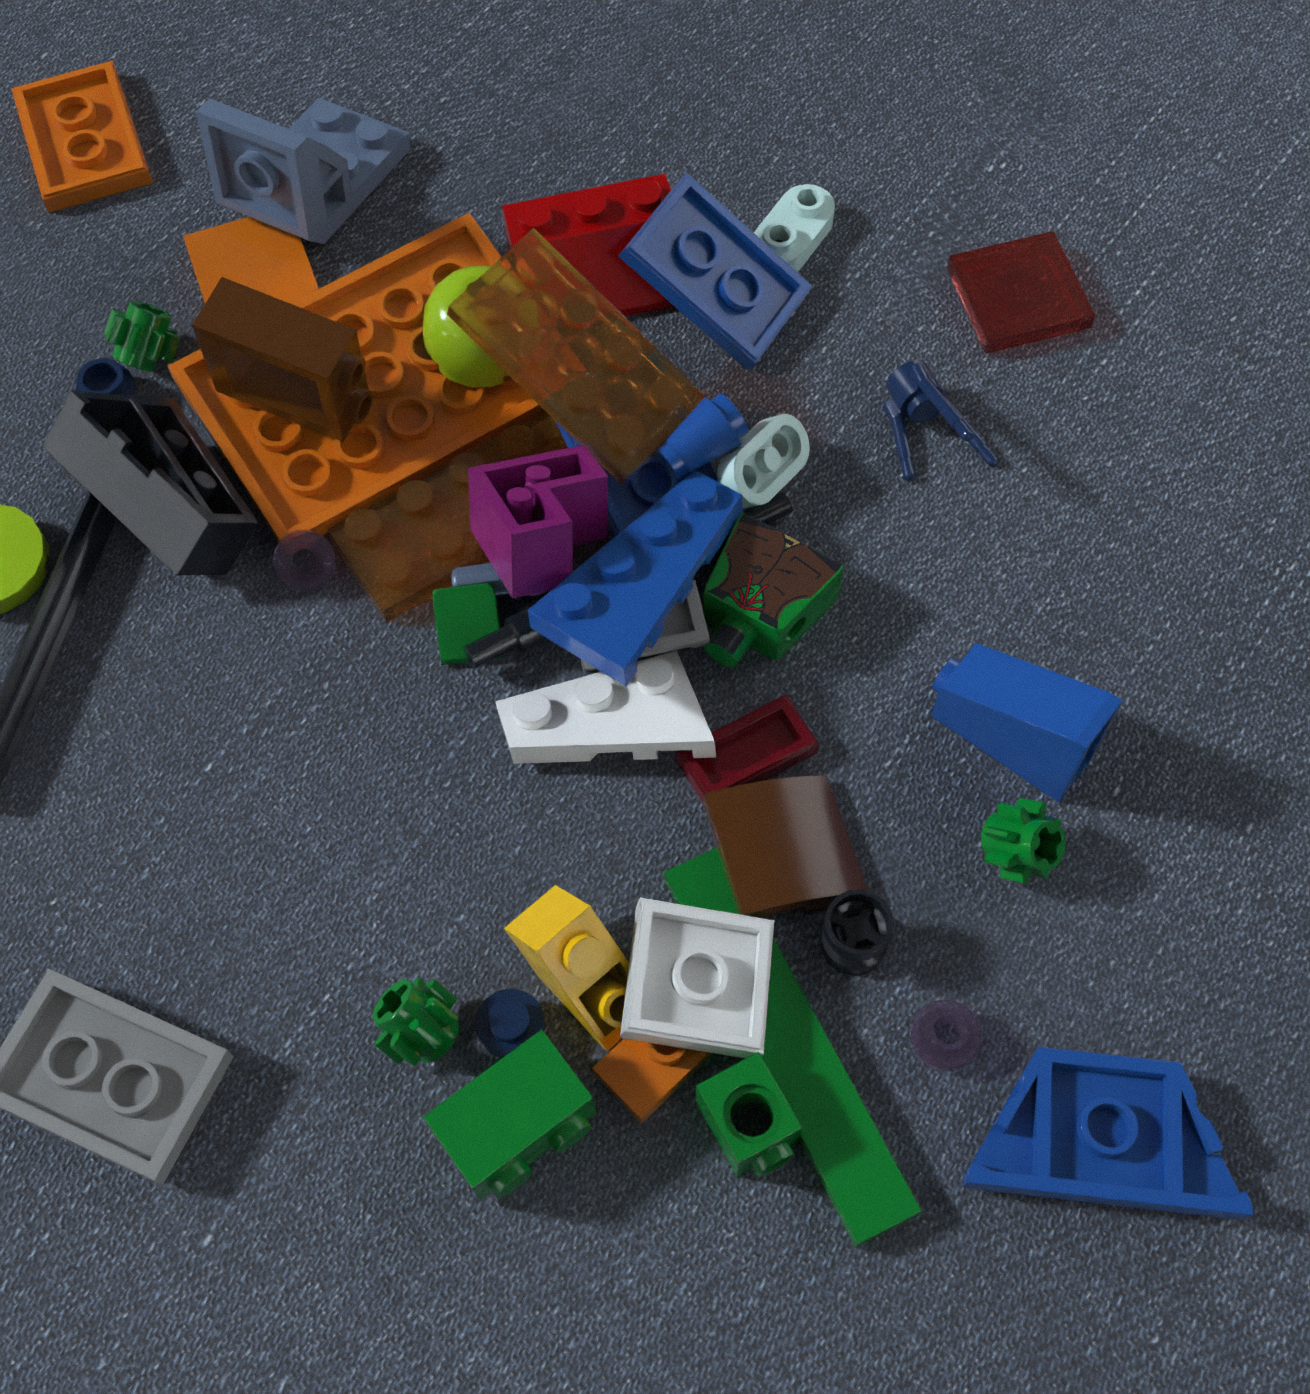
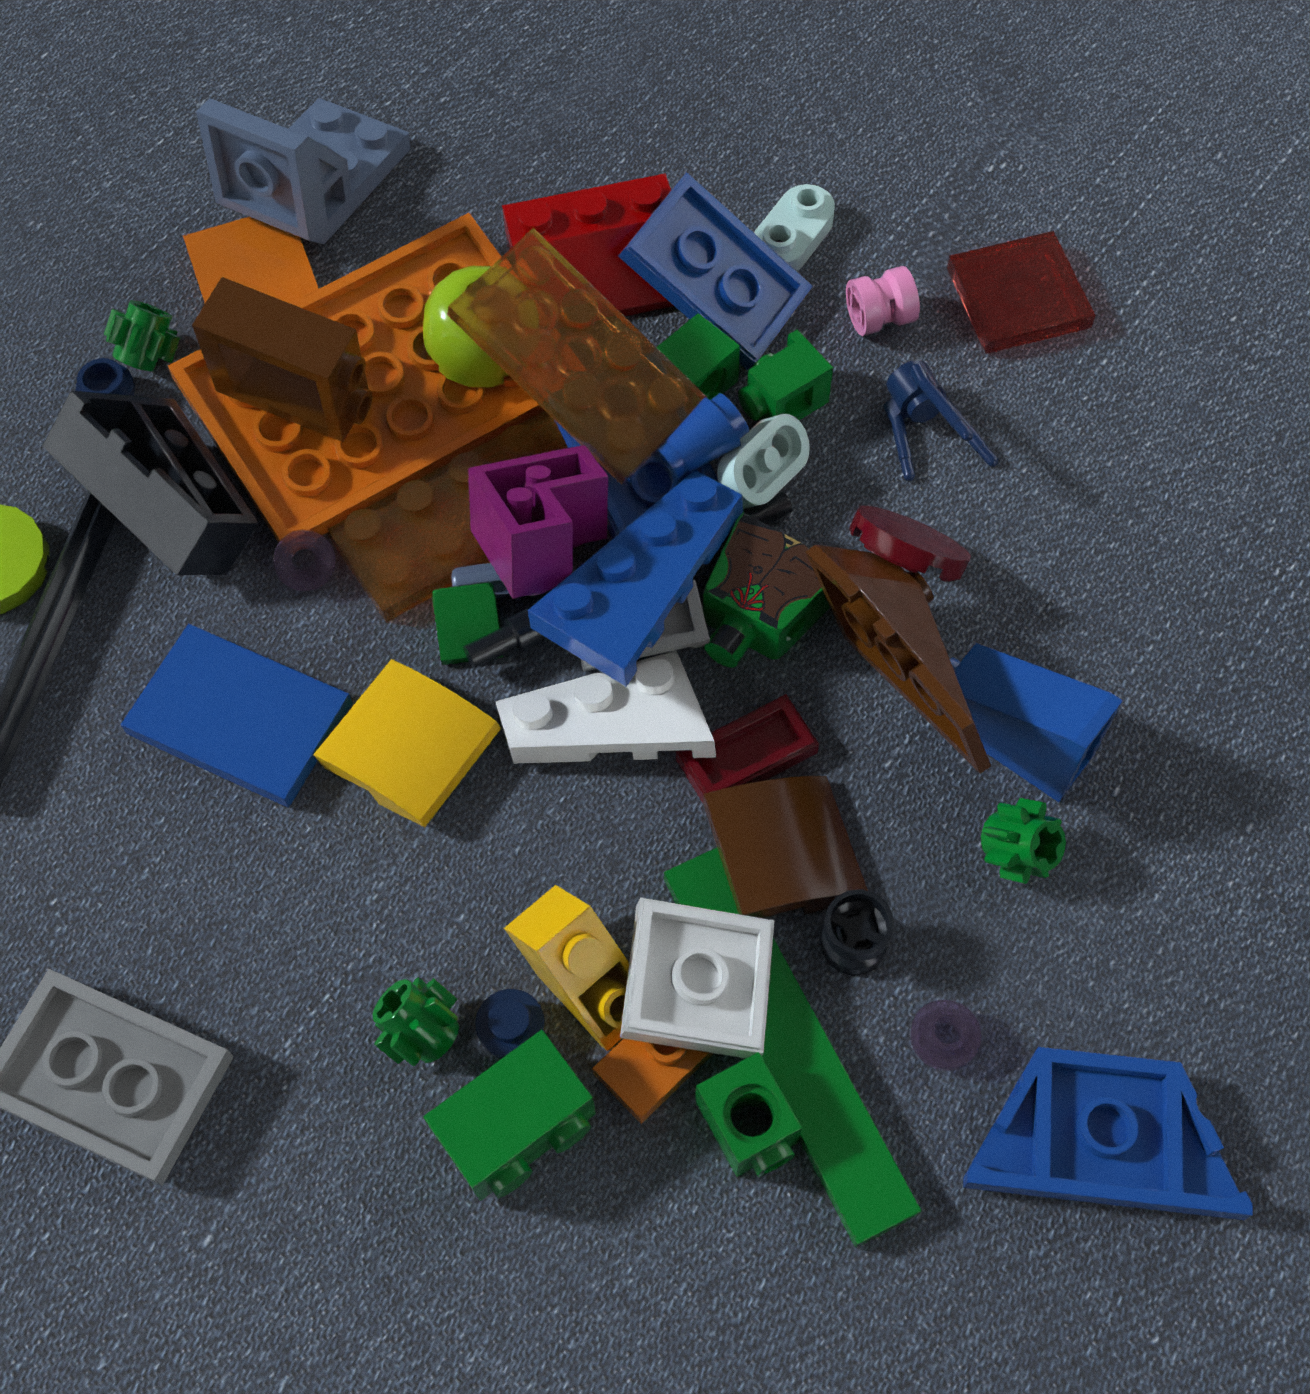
orange tile [11,61,153,213] -> none
none -> blue tile [120,624,353,808]
none -> yellow slope [313,659,501,828]
none -> green brick [649,313,740,416]
none -> green brick [738,329,833,421]
none -> reddish brown wedge [805,545,991,774]
none -> bright pink wheel [846,266,920,336]
none -> dark red tile [849,506,971,582]

